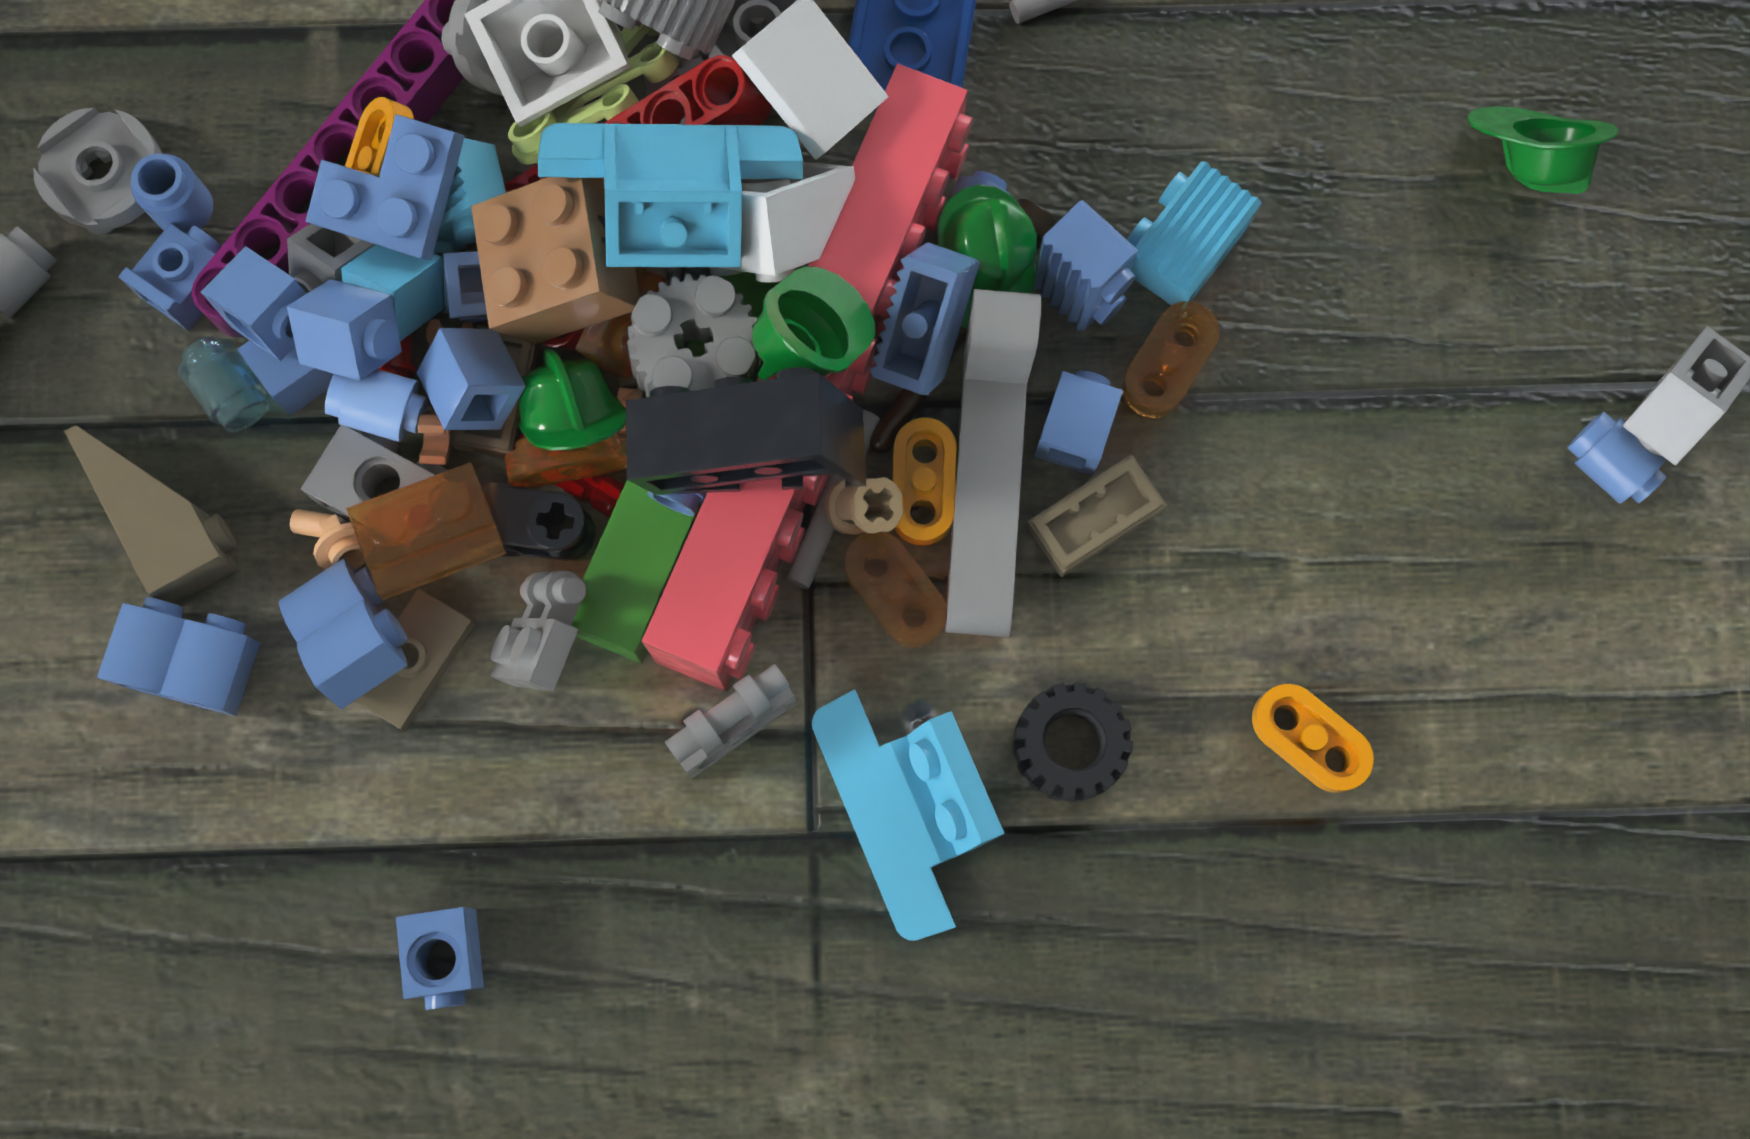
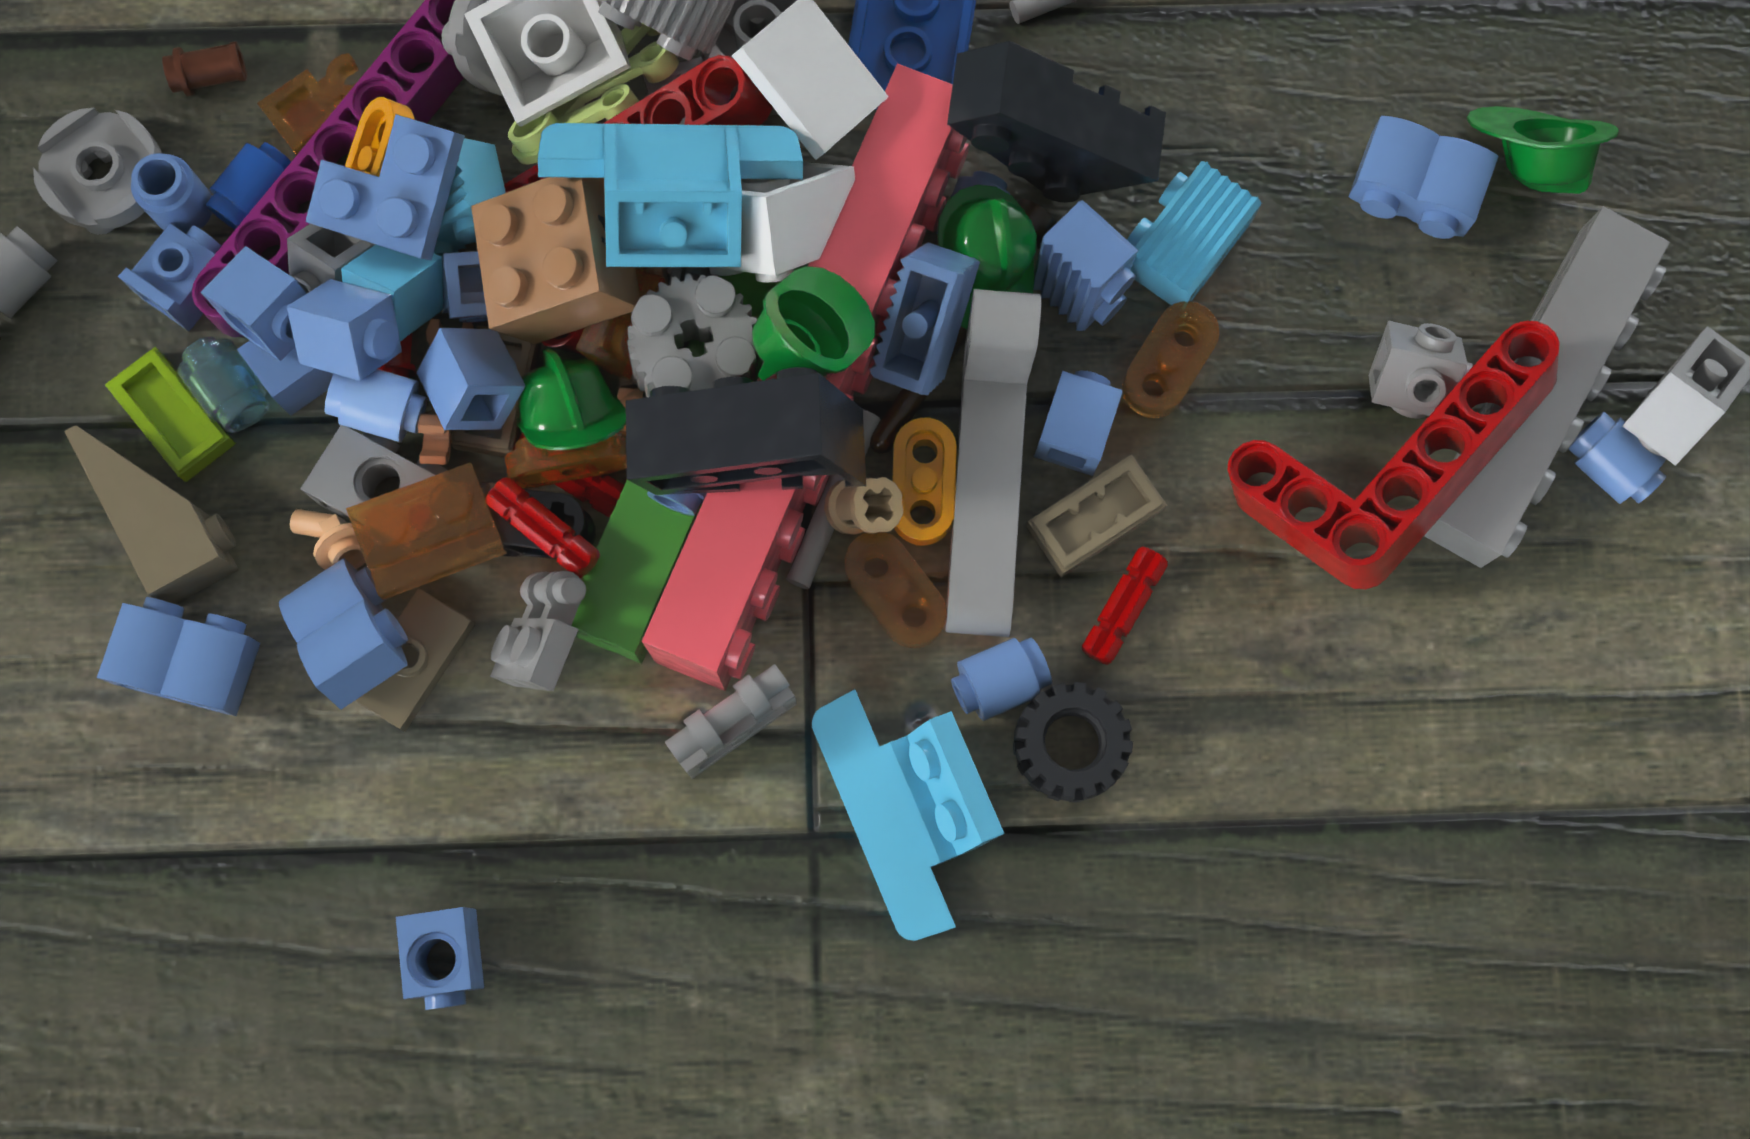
light orange plate [1252,684,1374,793] -> none
none -> lime tile [105,347,236,482]
none -> copper pin [162,41,247,97]
none -> blue brick [205,142,291,230]
none -> clear orange plate [257,53,359,156]
none -> red axle [486,477,600,578]
none -> black wedge [947,41,1166,203]
none -> medium blue brick [951,637,1052,721]
none -> red axle [1082,546,1168,665]
none -> red beam [1227,321,1560,590]
none -> medium blue brick [1348,116,1498,239]
none -> light grey brick [1368,321,1473,419]
none -> light grey brick [1424,206,1670,568]

